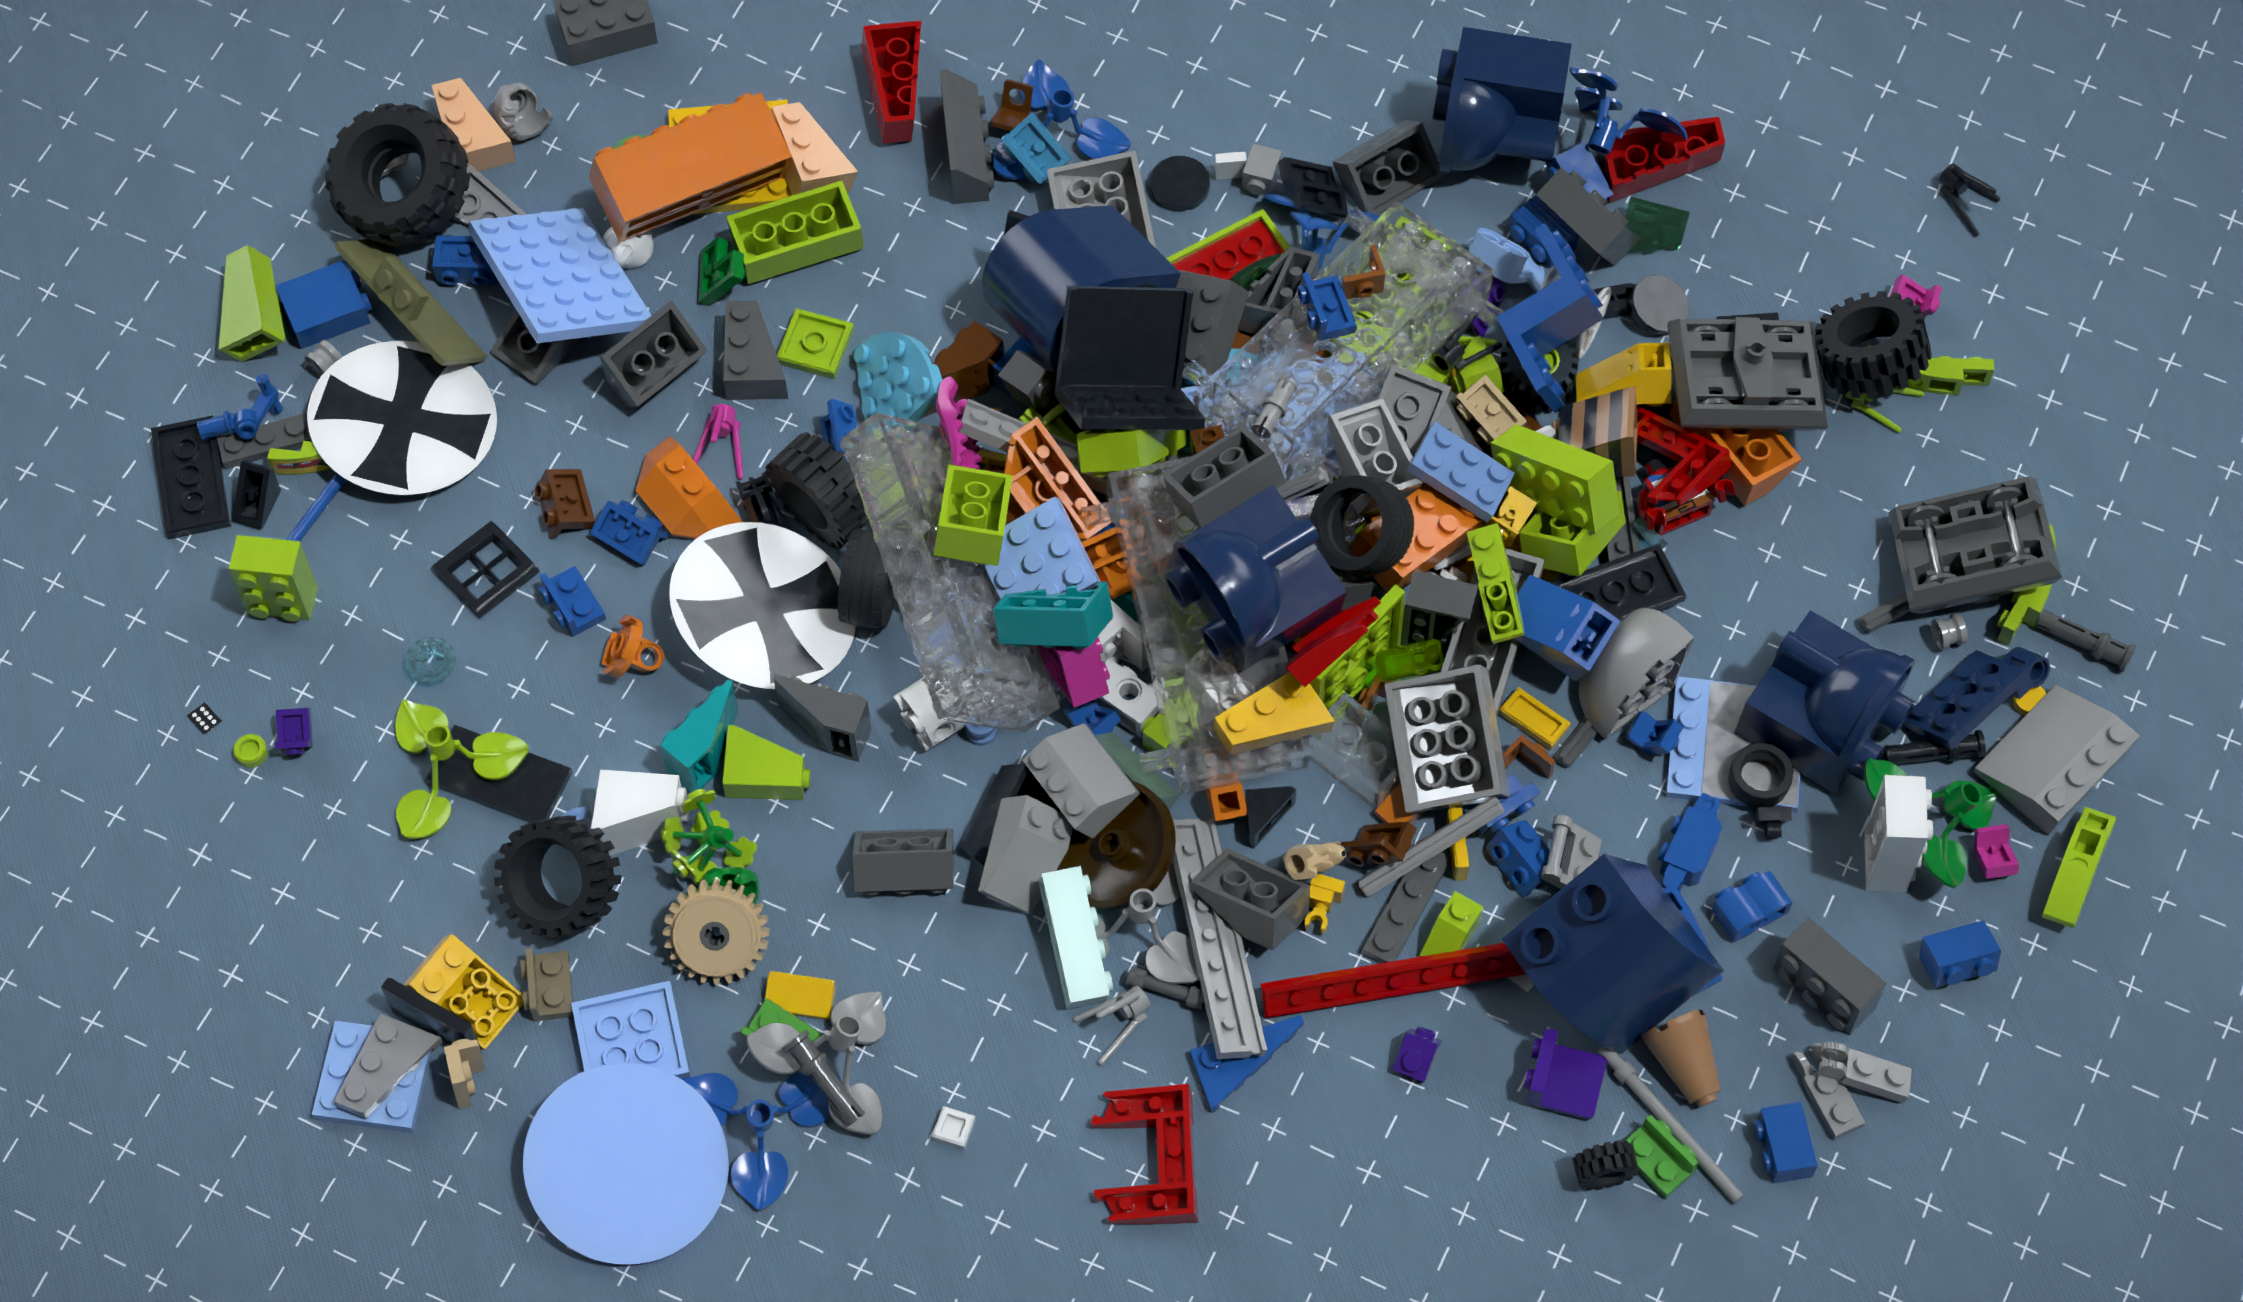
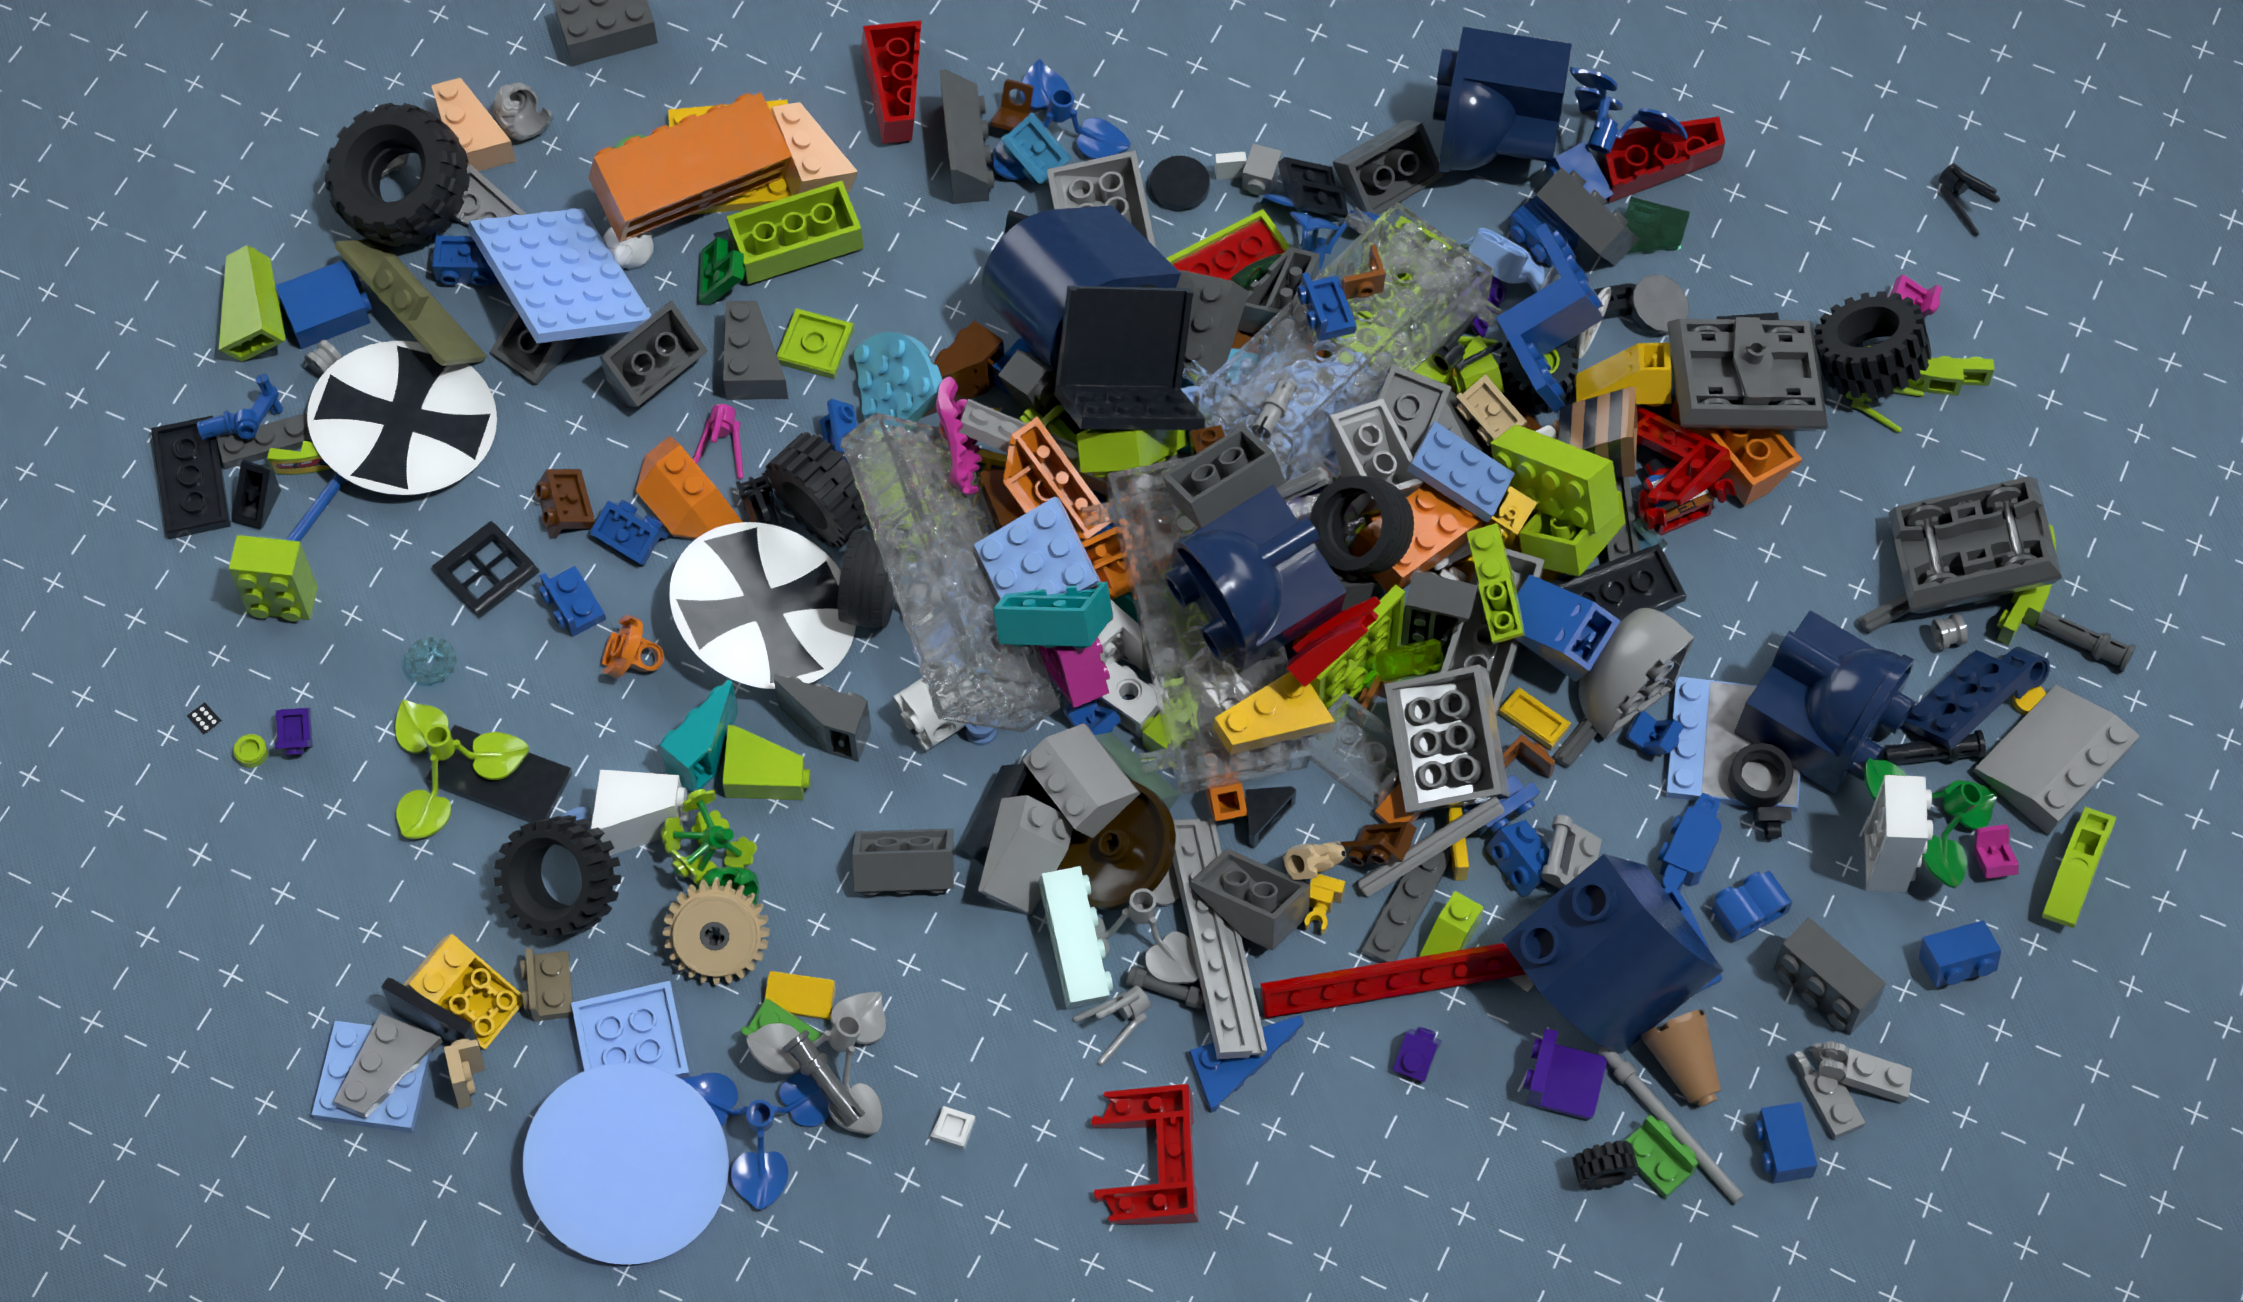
lime brick [933,464,1013,566] -> none

